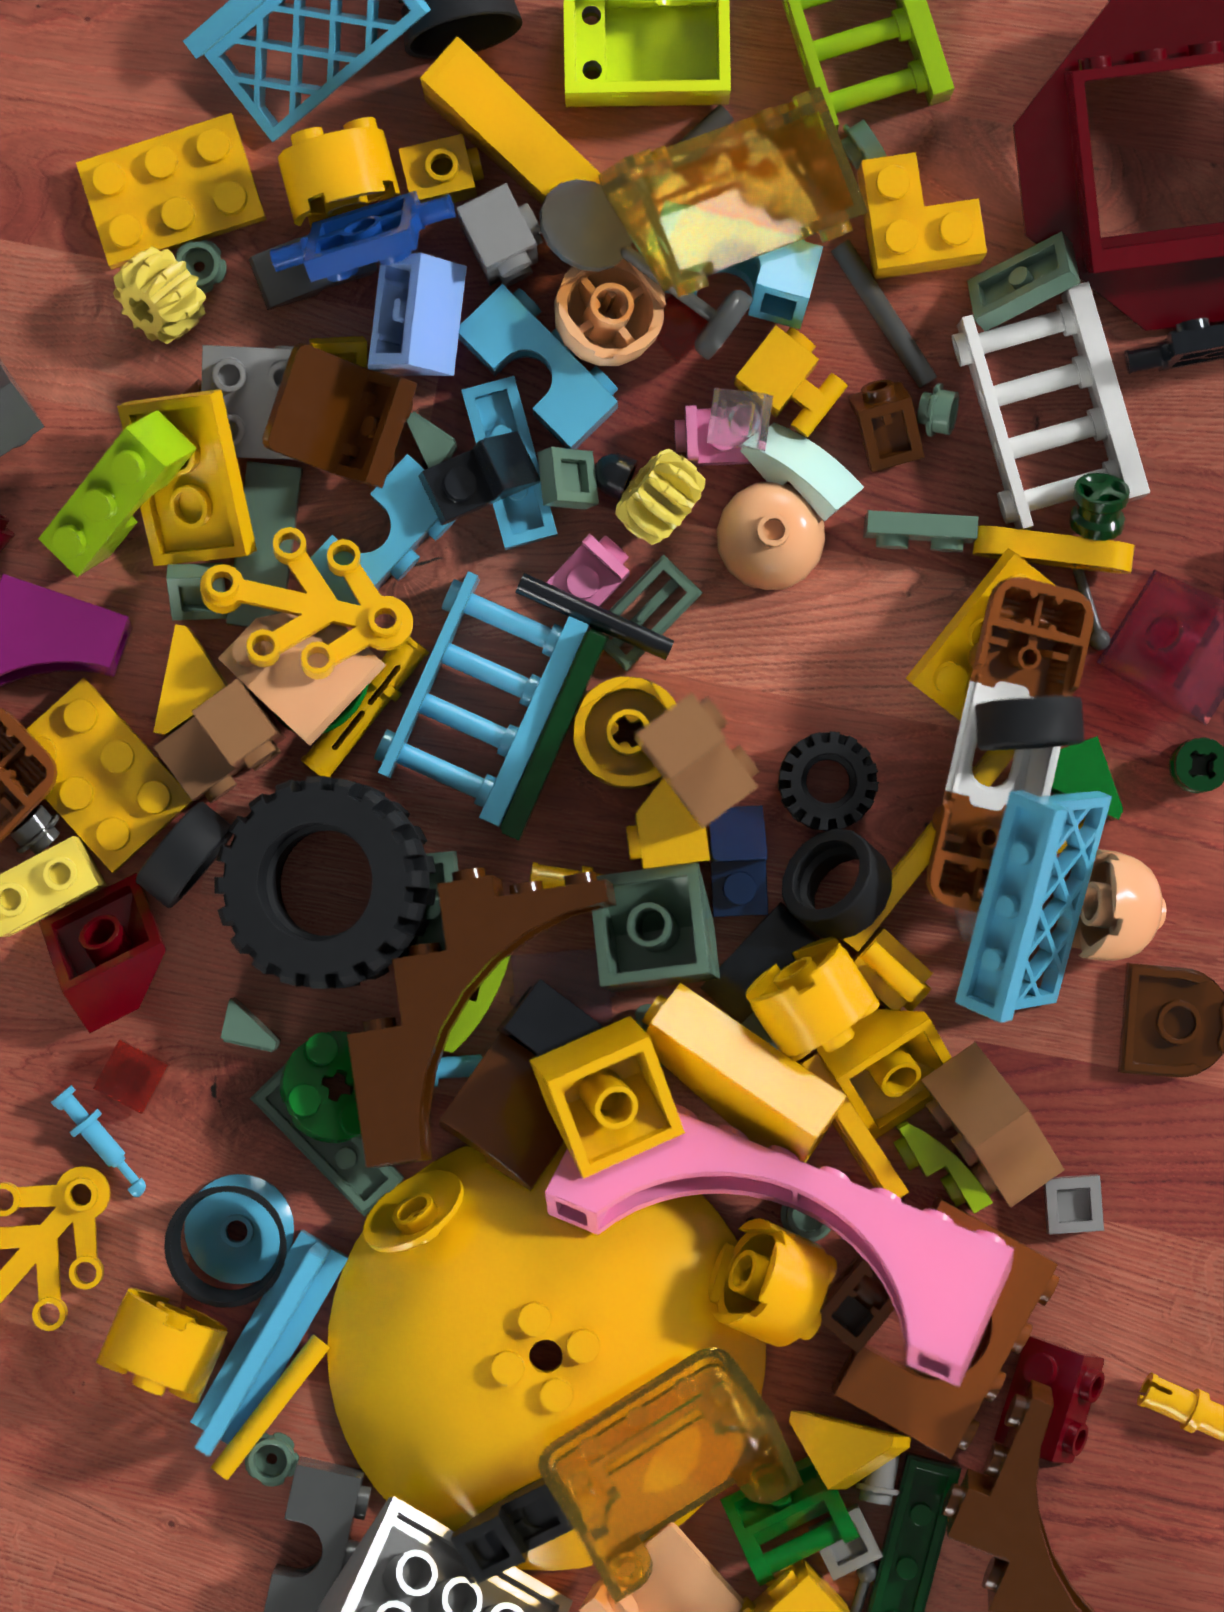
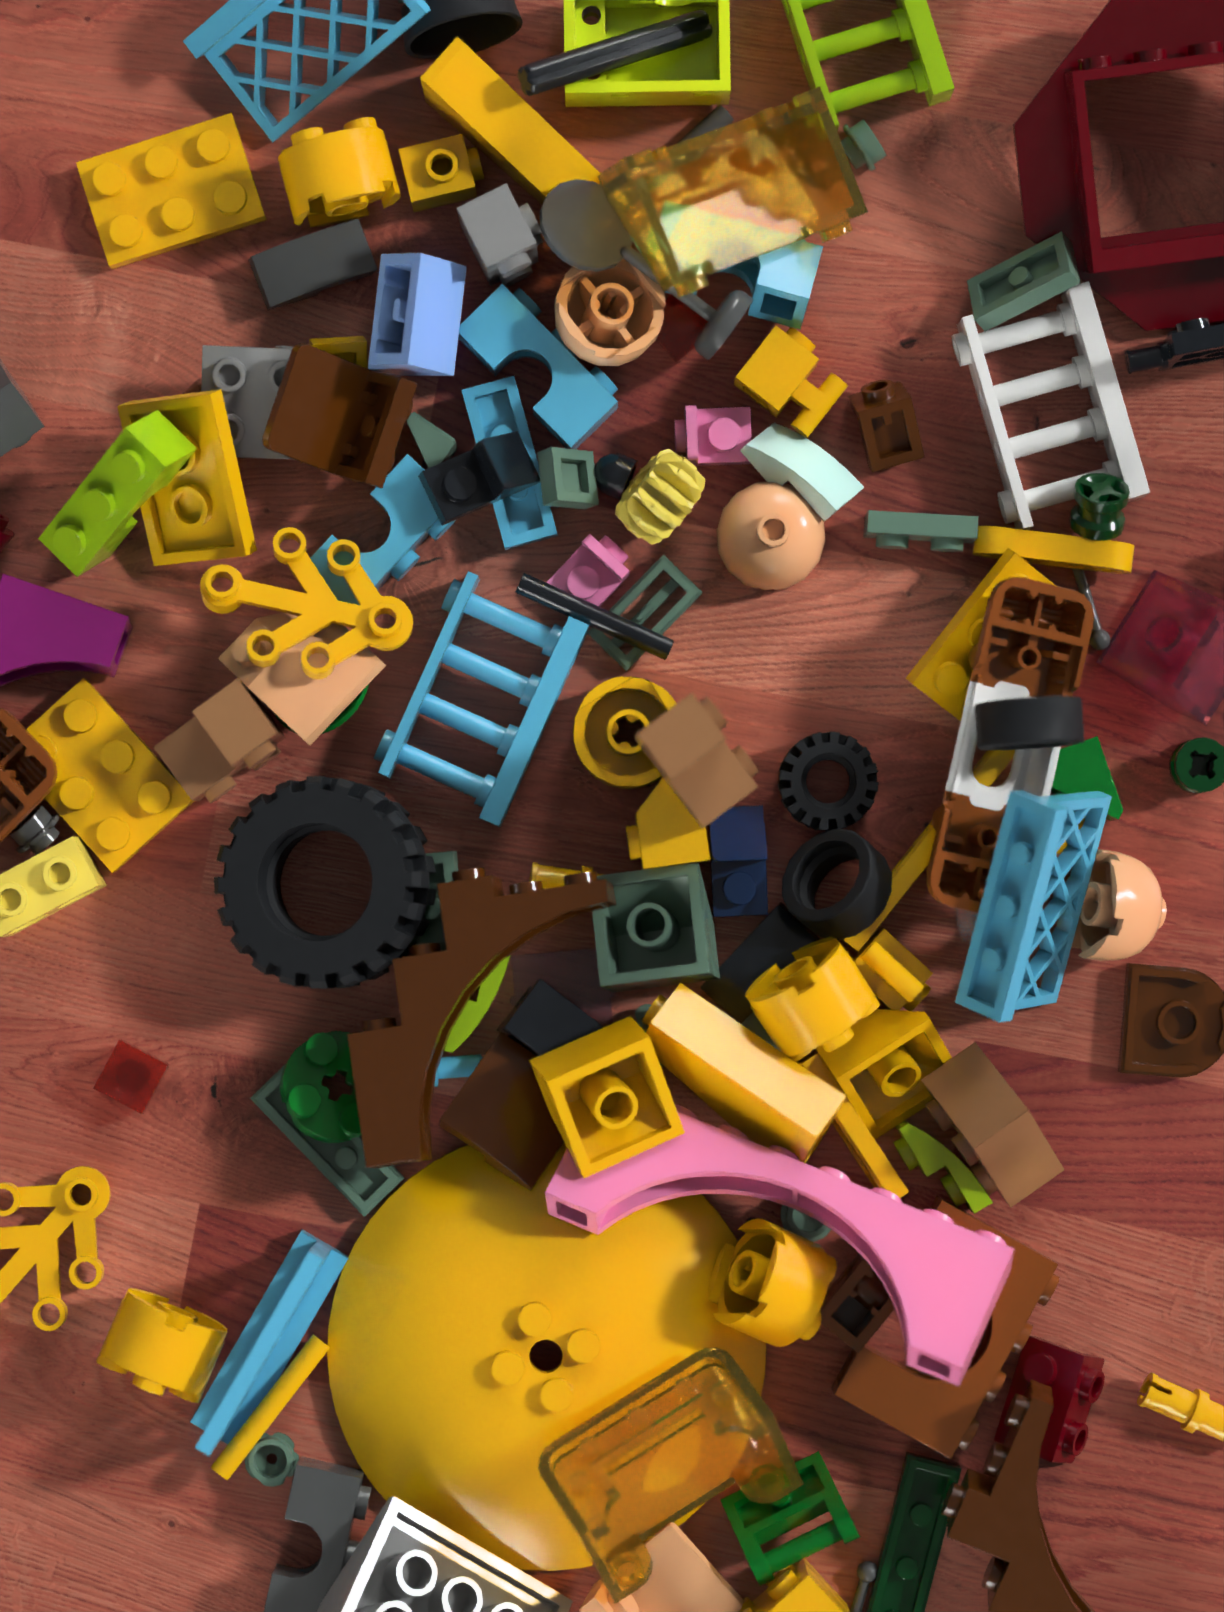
dark red slope [39,873,166,1033] -> none
medium azure piece [50,1085,146,1197] -> none
light yellow gear [113,246,206,344] -> none
black tyre [136,802,233,908] -> none
yellow slope [153,624,228,736] -> none
black tyre [164,1186,287,1308] -> none
sand green plate [166,563,227,621] -> none
sand green plate [175,240,227,293] -> none
medium azure dish [184,1174,294,1284] -> none
sand green slope [220,998,281,1052] -> none
sand green tile [226,461,303,627] -> none
blue plate [270,191,456,282] -> none
yellow pin [301,637,430,778] -> none
yellow dish [363,1170,464,1252] -> none
black slope [450,1473,579,1584] -> none
dark green tile [500,629,609,841] -> none
clear plate [707,388,773,451] -> none
yellow slope [789,1411,912,1490] -> none
light grey plate [808,1503,883,1581] -> none
dark grey bar [831,240,938,389] -> none
light grey pin [856,1455,900,1506] -> none
yellow brick [857,152,987,280] -> none
sand green plate [917,383,959,437] -> none
light grey plate [1043,1174,1104,1235] -> none
none -> black axle [517,9,713,96]

